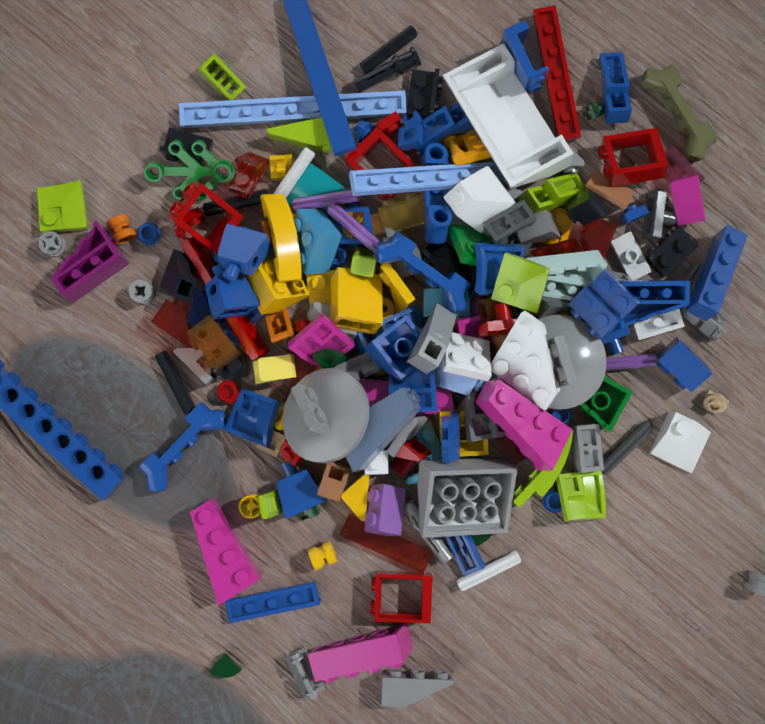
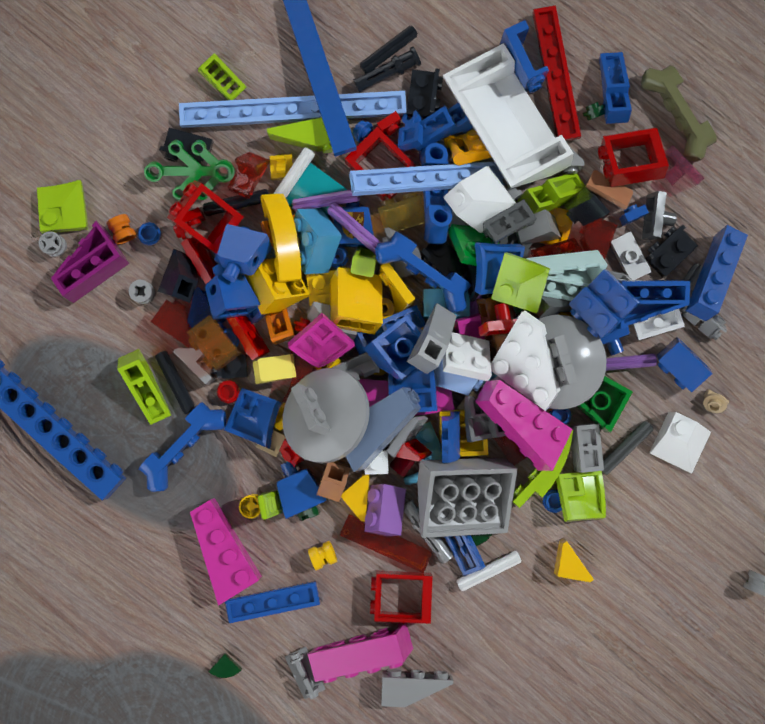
dark green tile [312,349,346,369] -> none
dark pink slope [670,175,706,226] -> none
none -> lime slope [117,349,171,425]
none -> yellow slope [554,538,594,582]

